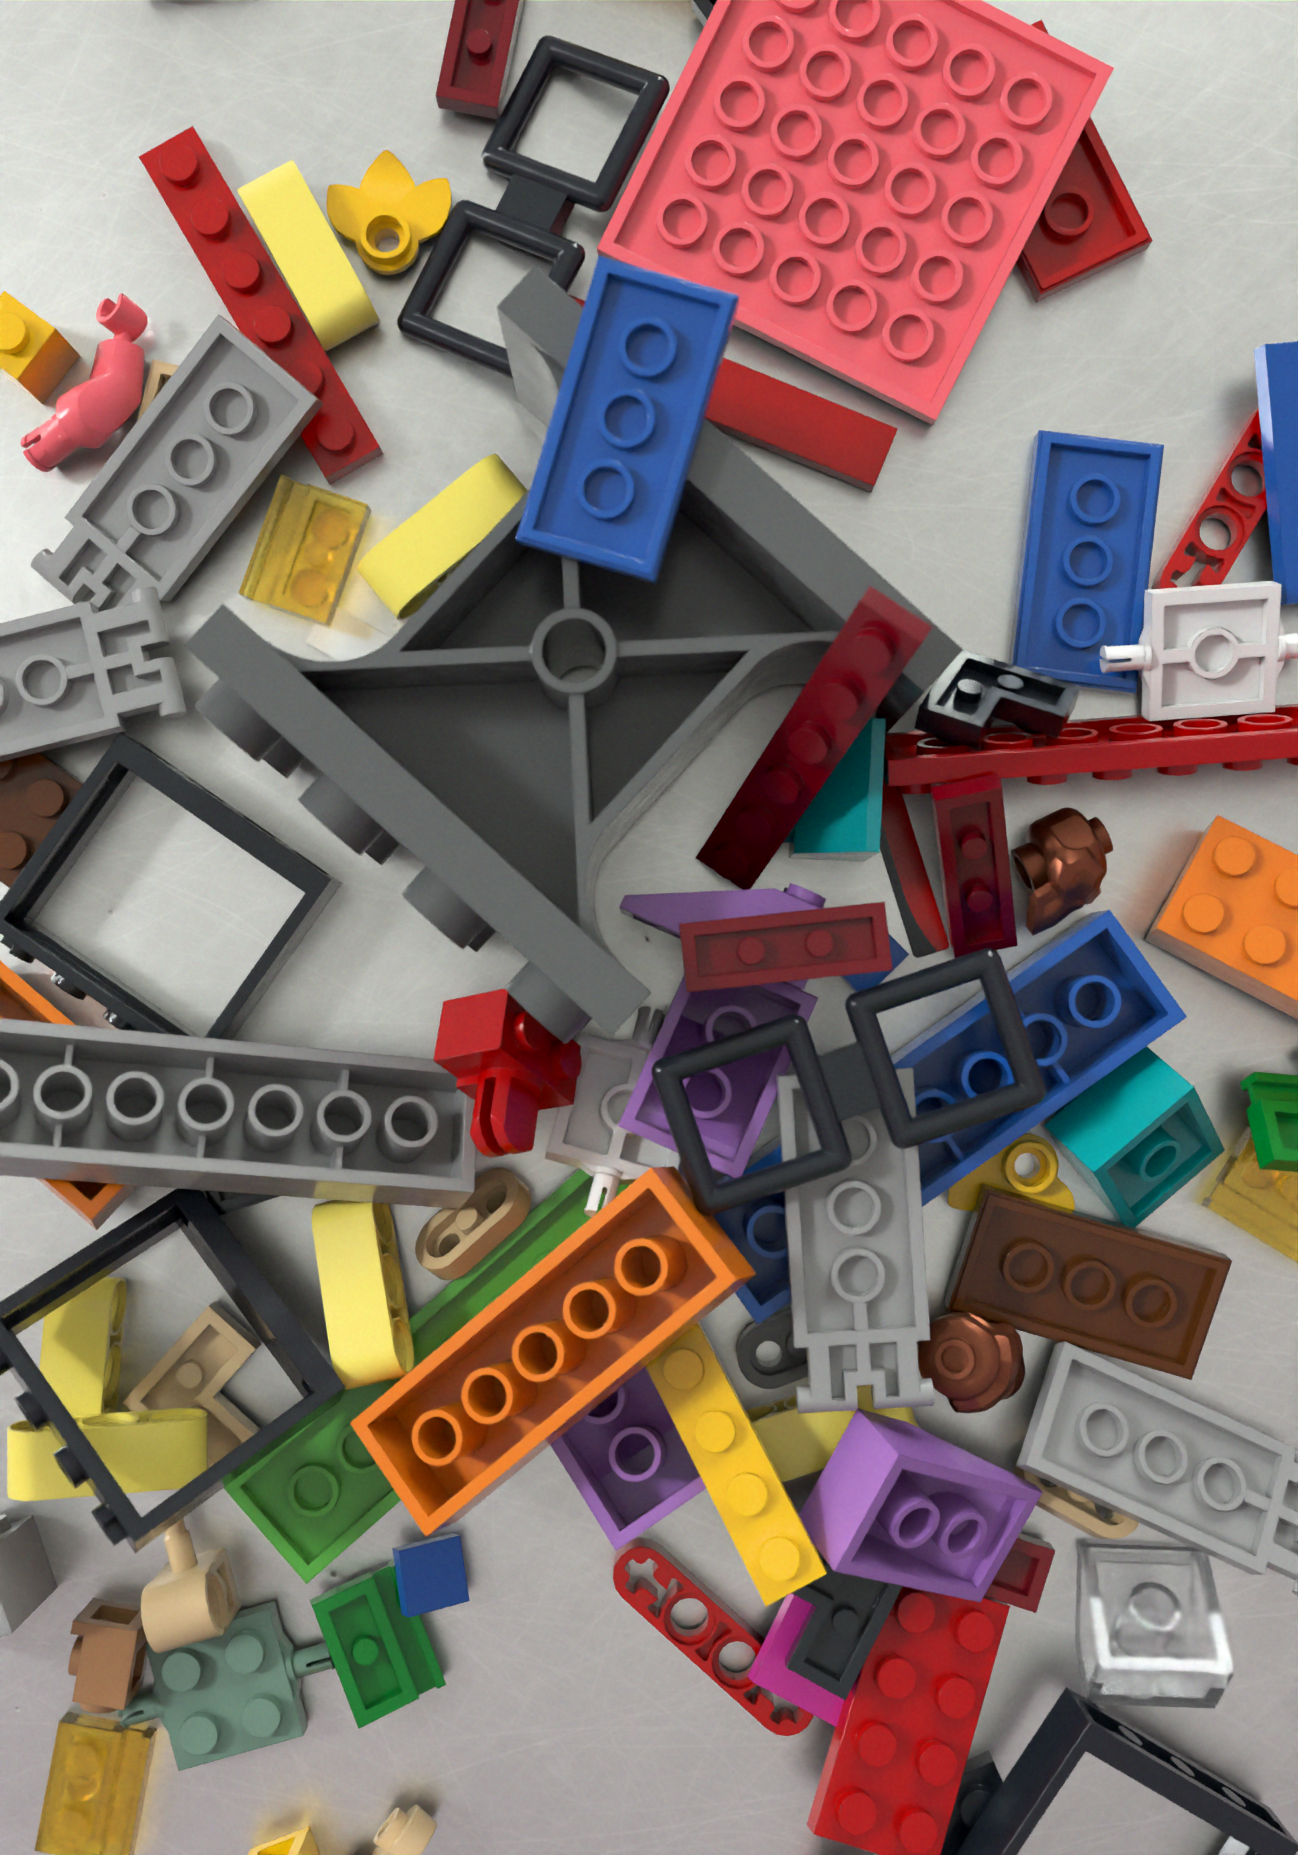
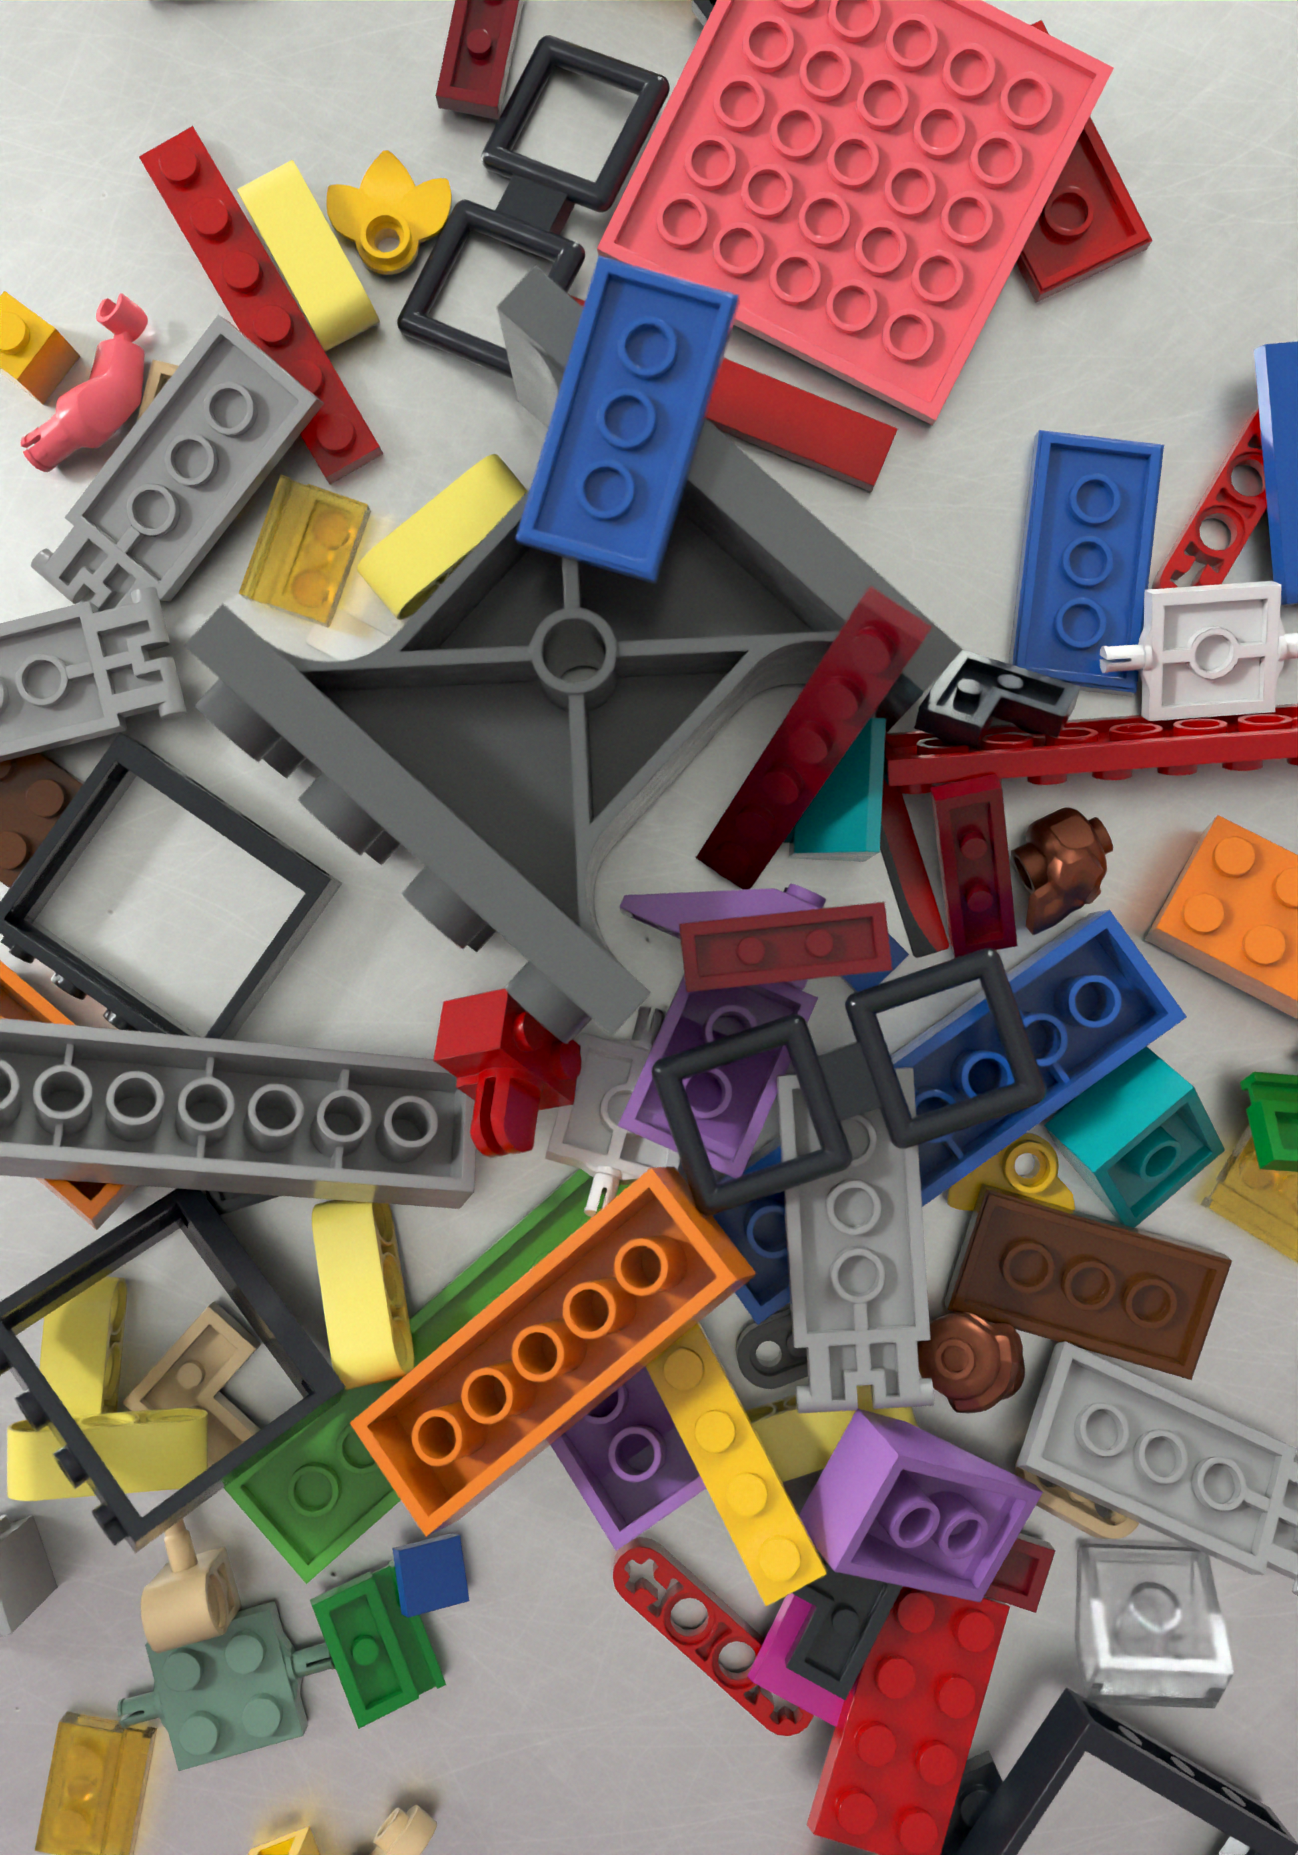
medium nougat brick [68,1598,148,1713] -> none
tan plate [415,1168,531,1280] -> none

